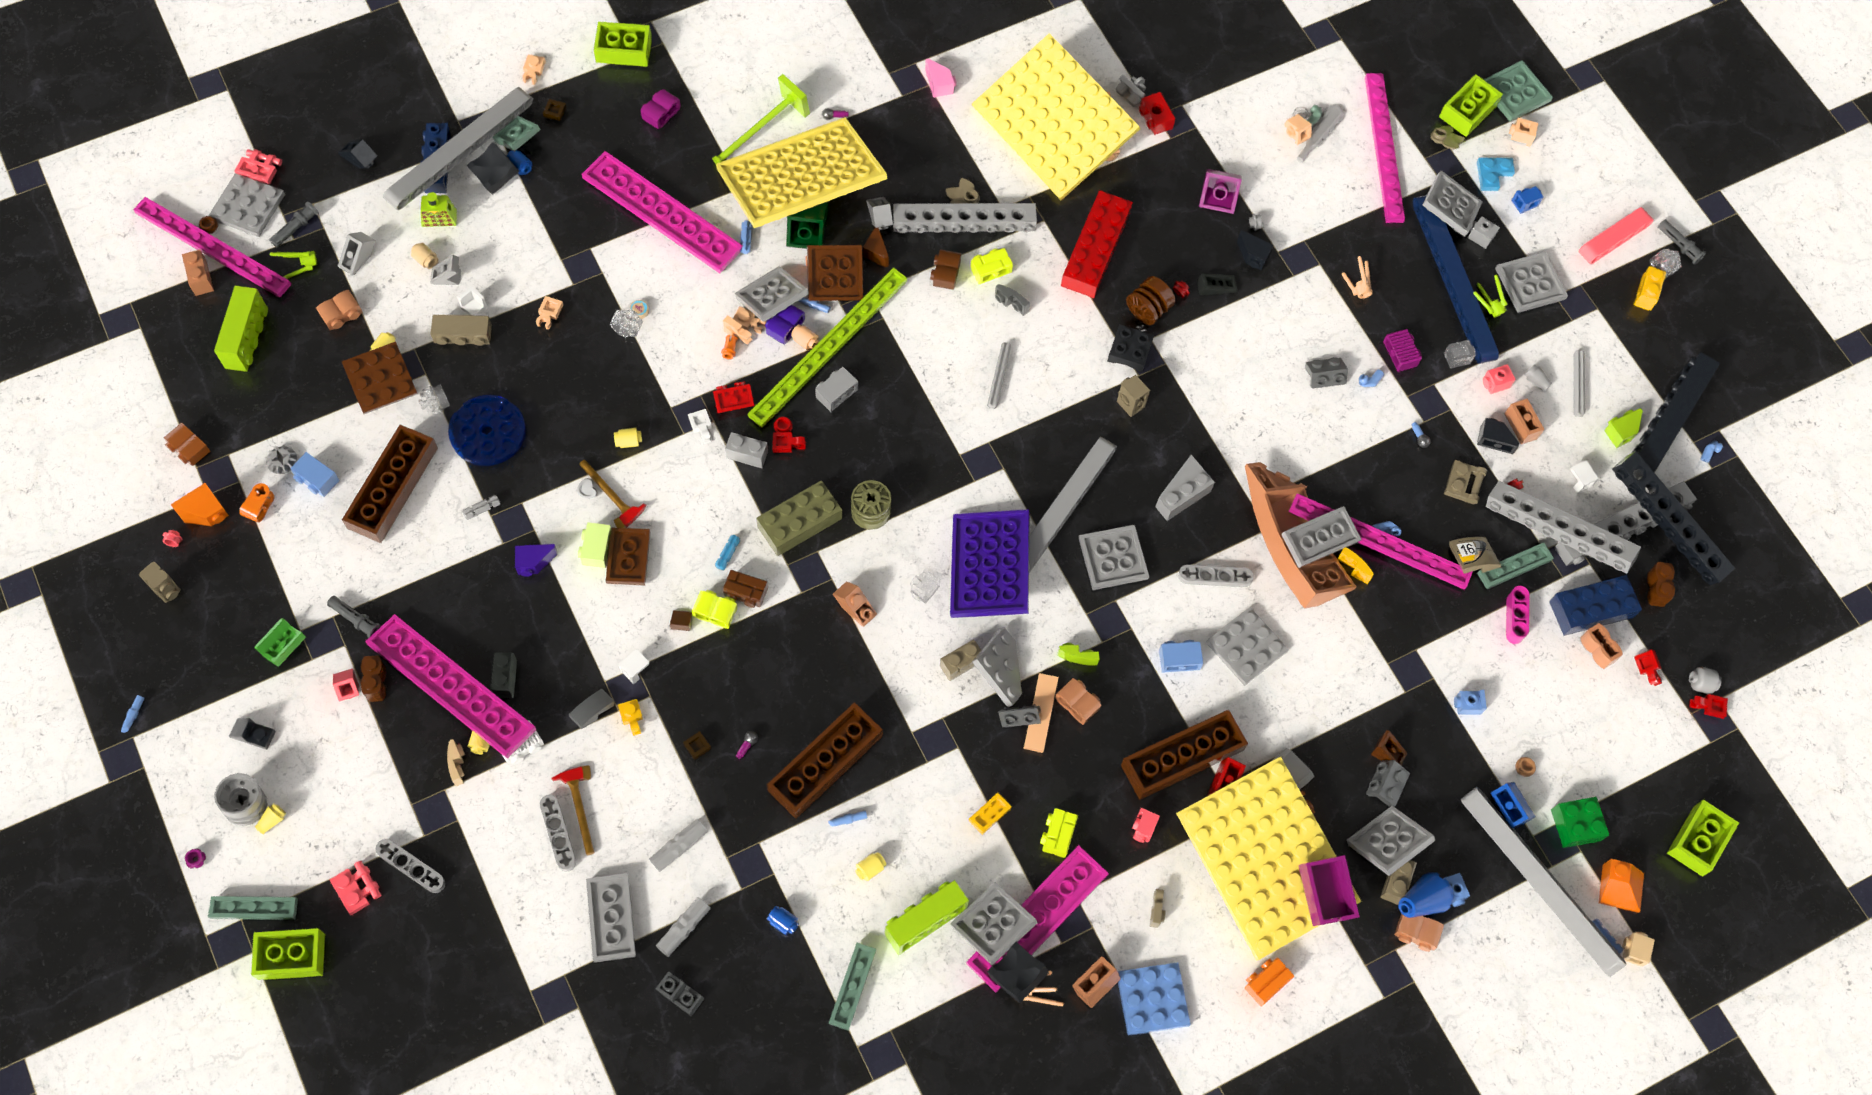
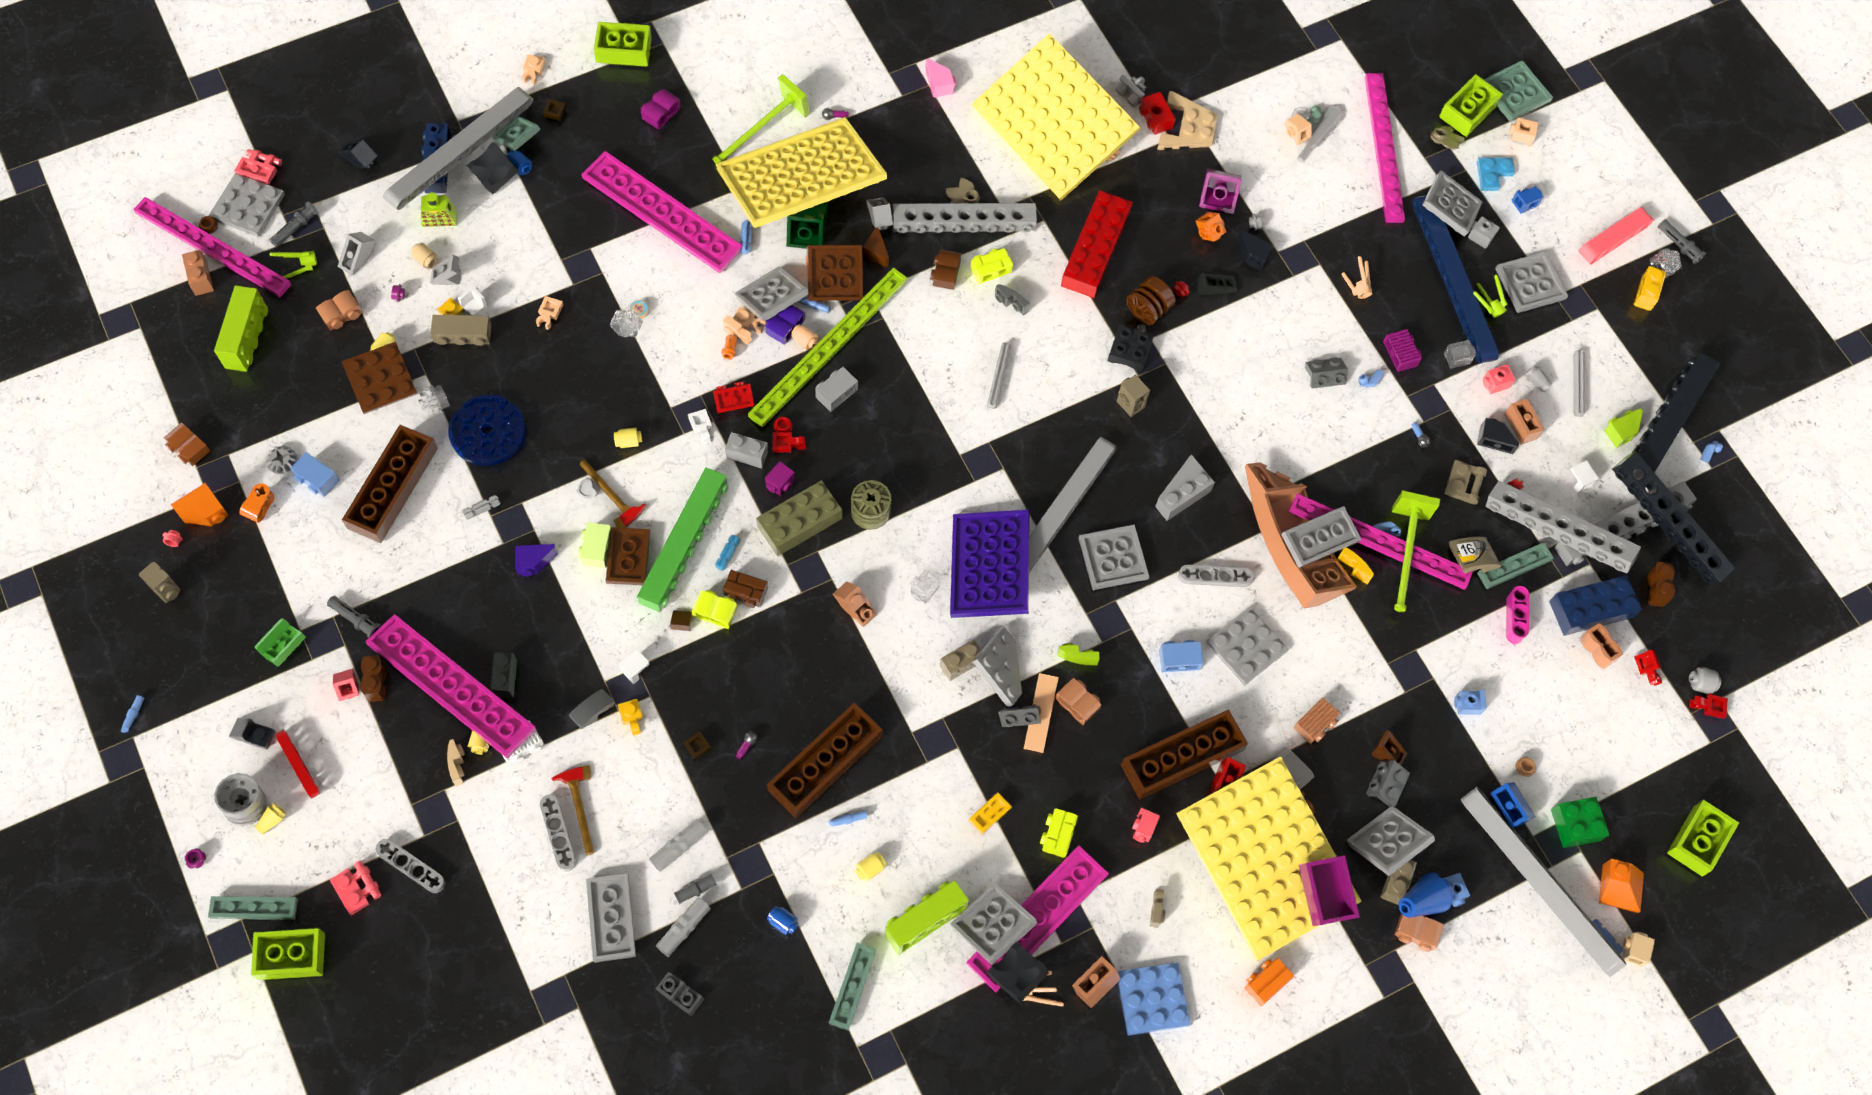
none -> red beam [275,729,321,799]
none -> magenta plate [391,284,405,302]
none -> yellow plate [437,297,465,315]
none -> bright green brick [637,467,729,612]
none -> dark grey pin [674,874,717,904]
none -> magenta brick [765,462,795,496]
none -> tan wing [1157,91,1218,150]
none -> orange brick [1196,212,1226,241]
none -> nougat brick [1293,697,1340,744]
none -> lime tile [1392,491,1440,612]

